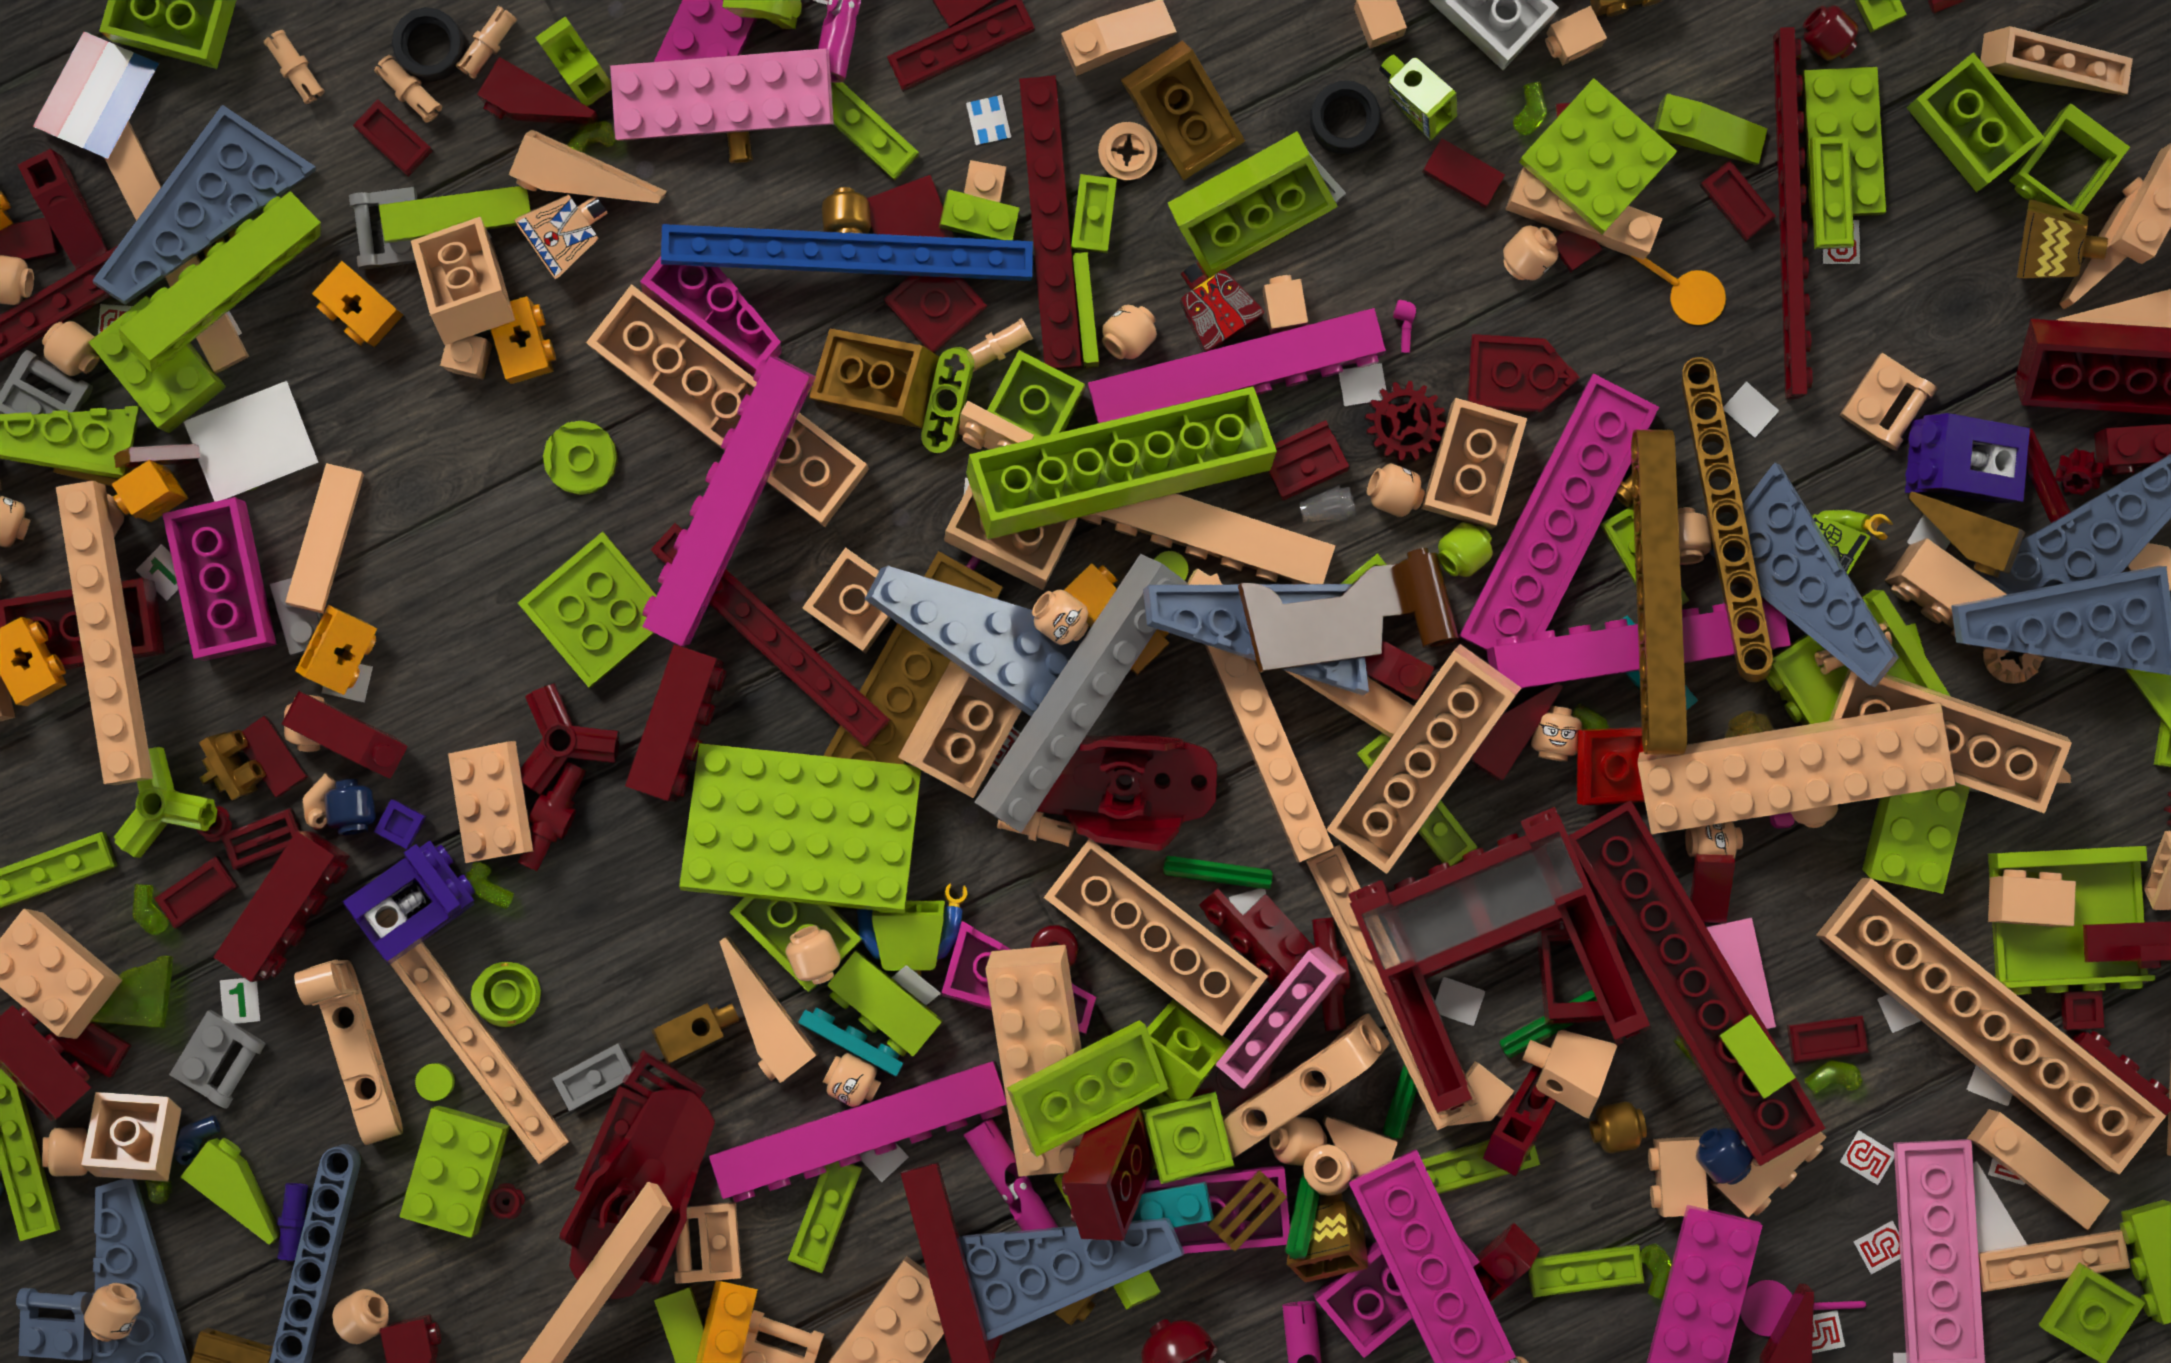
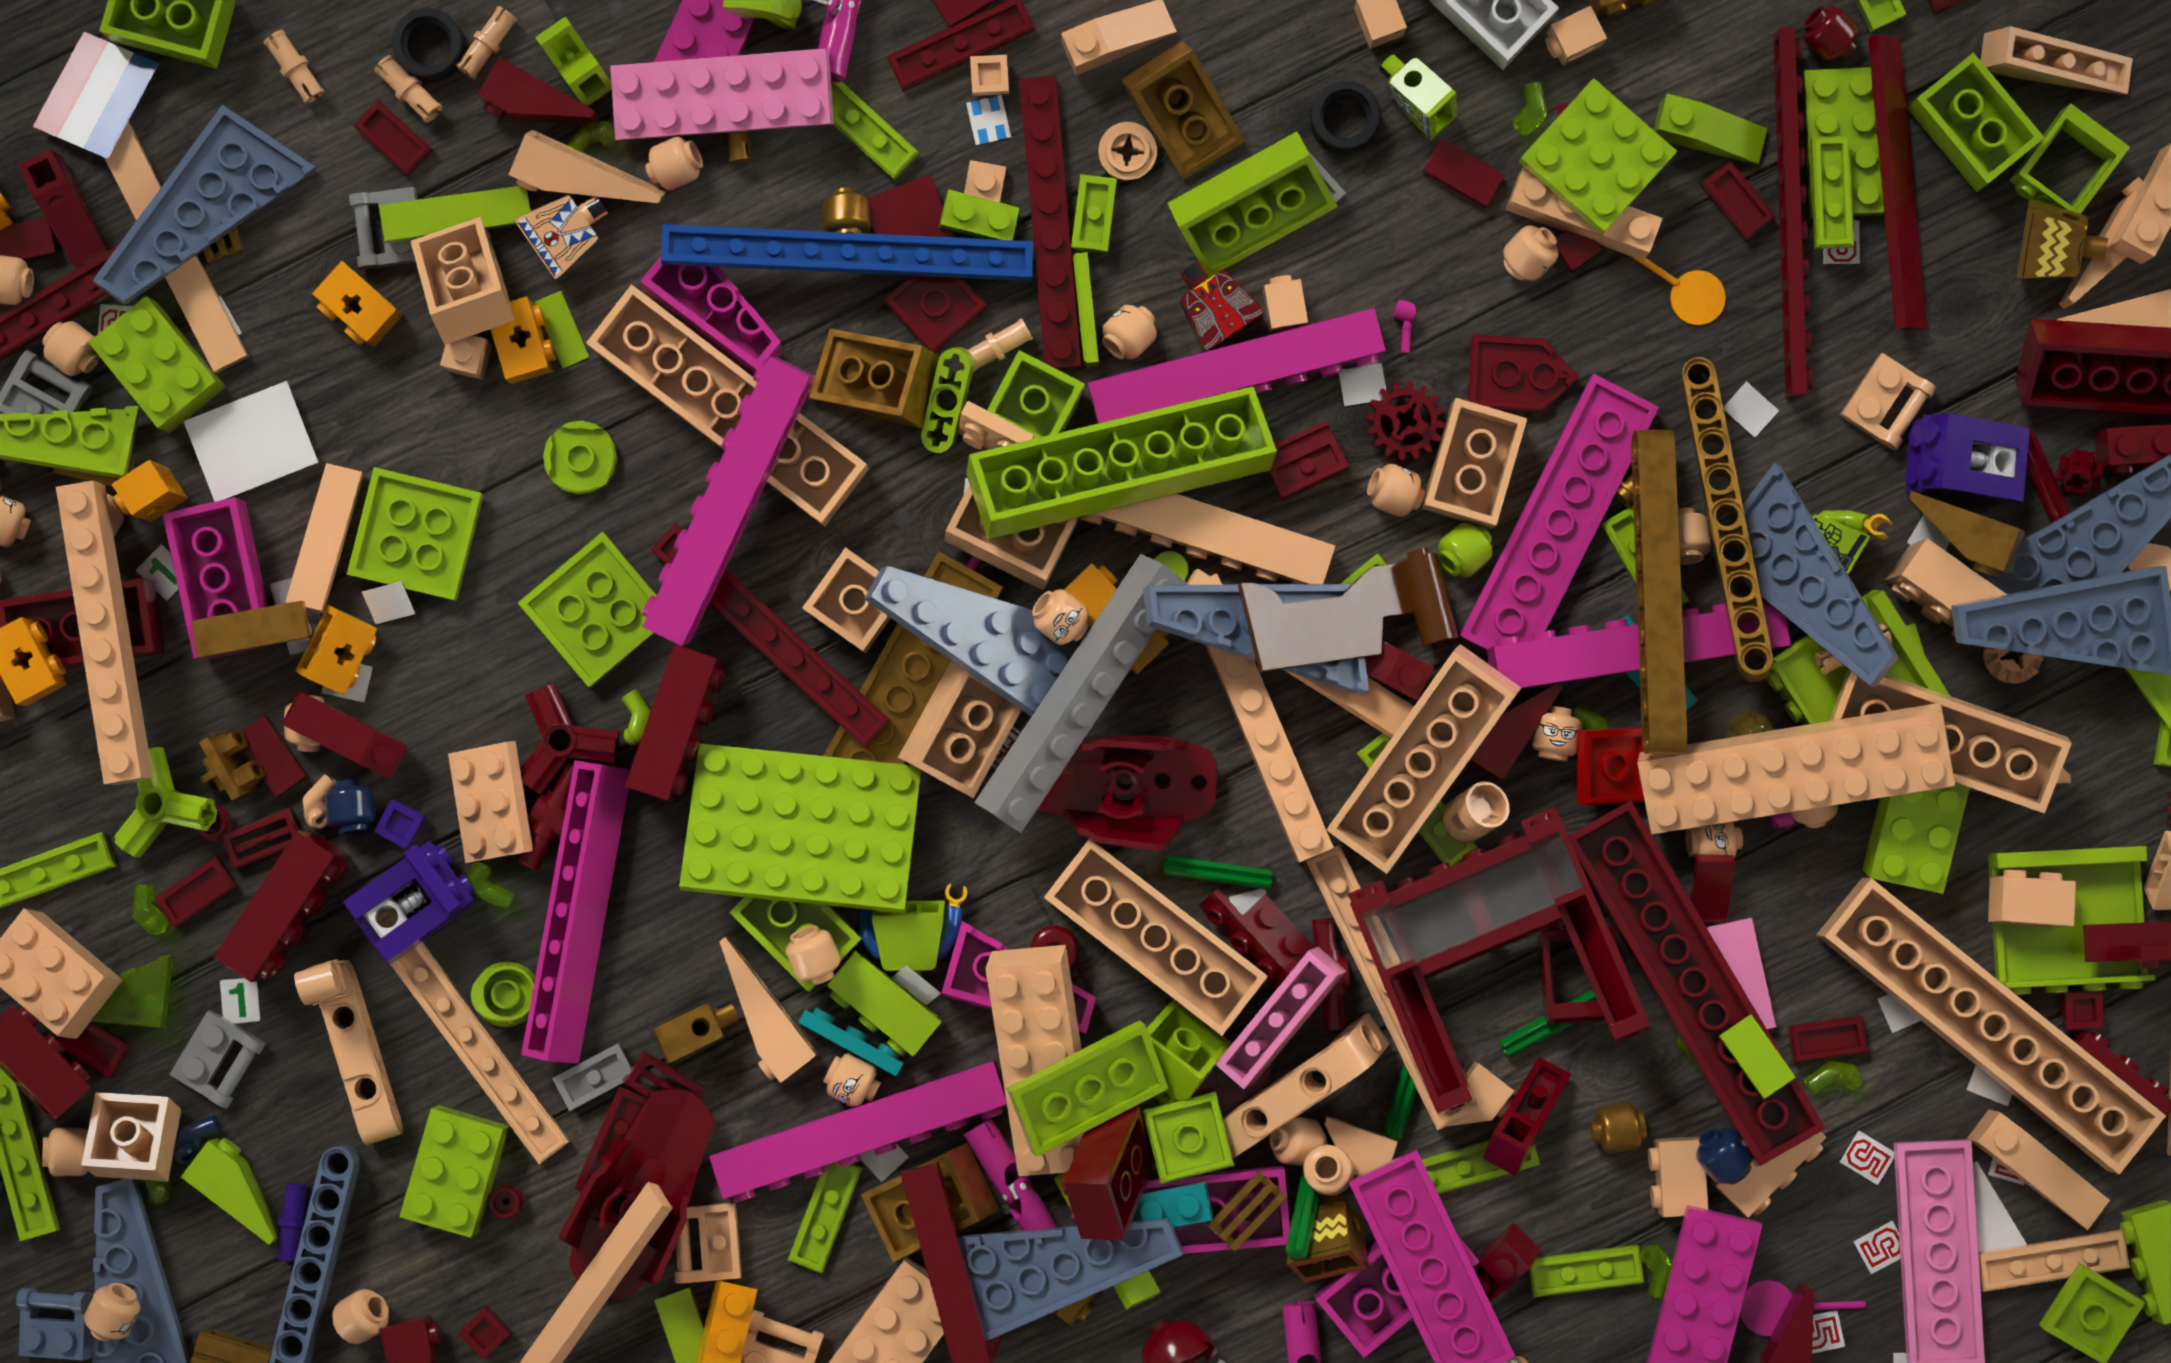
tile [114,444,200,468] -> none
lime brick [119,191,321,373] -> none
lime tile [415,1063,455,1101] -> none
light nougat pin [997,811,1074,847] -> none
clear cone [1300,485,1356,523] -> none
white sticker [1435,977,1485,1026] -> none
light nougat torso [1522,1030,1617,1119] -> none
none -> pearl gold tile [191,600,311,658]
none -> lime plate [347,467,484,601]
none -> white sticker [362,581,415,624]
none -> dark red plate [457,1306,512,1360]
none -> dark pink brick [521,760,630,1064]
none -> lime sticker [534,291,589,369]
none -> lime arm [622,689,651,746]
none -> light nougat head [645,136,703,191]
none -> pearl gold slope [861,1142,1000,1262]
none -> light nougat plate [970,55,1009,96]
none -> light nougat wheel [1443,781,1509,843]
none -> dark red tile [1868,35,1927,331]

